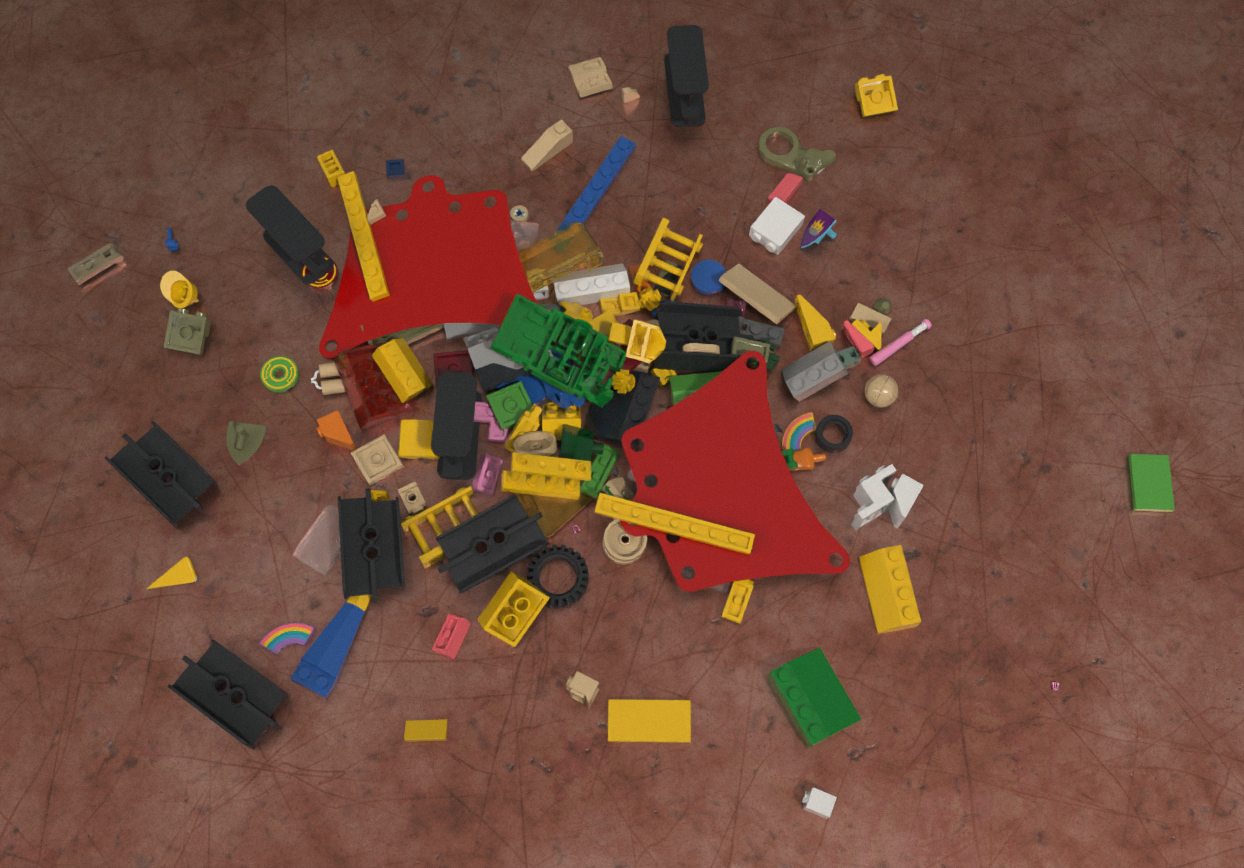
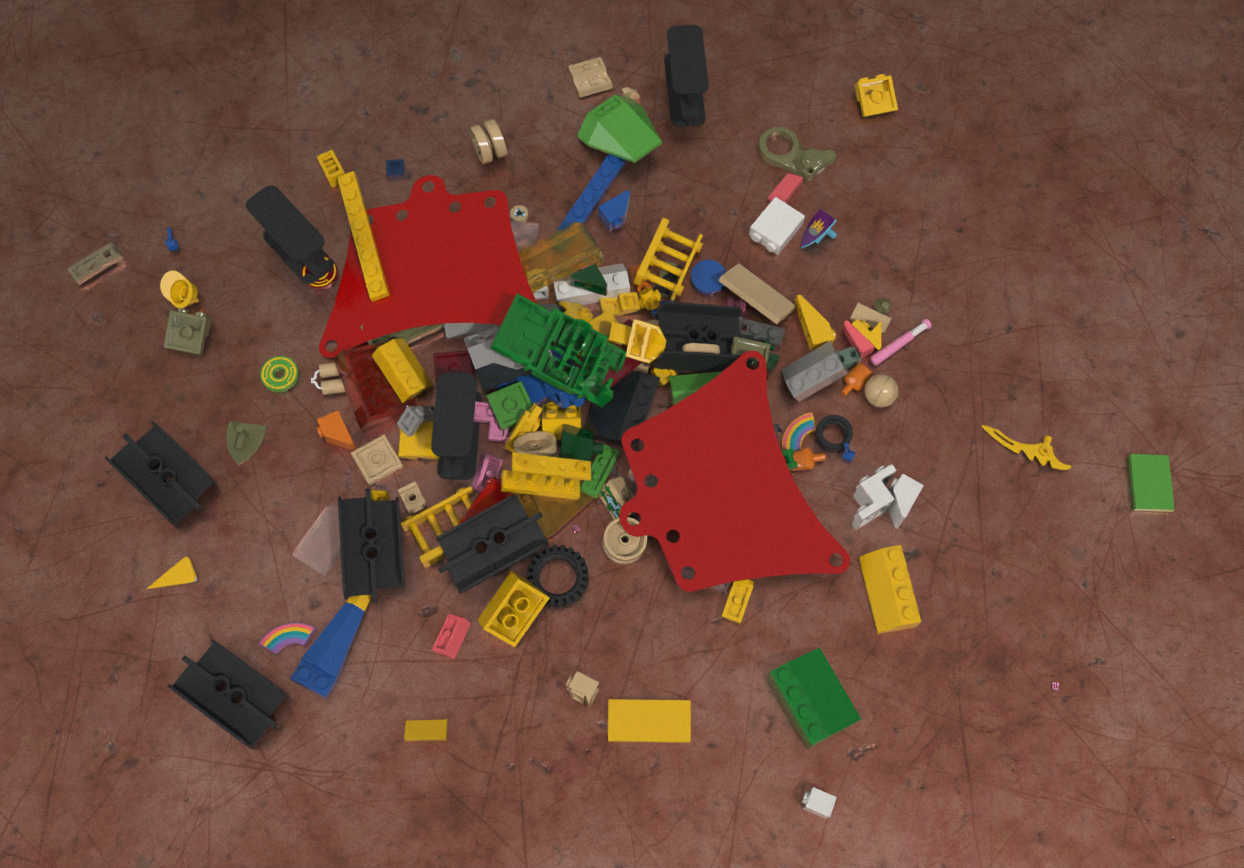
tan tile [367,199,386,224] -> none
tan slope [521,119,573,172] -> none
yellow plate [594,493,755,555] -> none
yellow gear [612,369,635,394] -> none
none -> light grey bracket [397,405,435,437]
none -> red slope [458,477,514,524]
none -> tan wheel [469,118,507,165]
none -> dark green slope [570,264,607,296]
none -> bright green wedge [577,94,662,163]
none -> blue slope [598,190,630,232]
none -> orange piece [840,363,872,396]
none -> blue hand [841,443,856,463]
none -> yellow piece [981,425,1072,470]

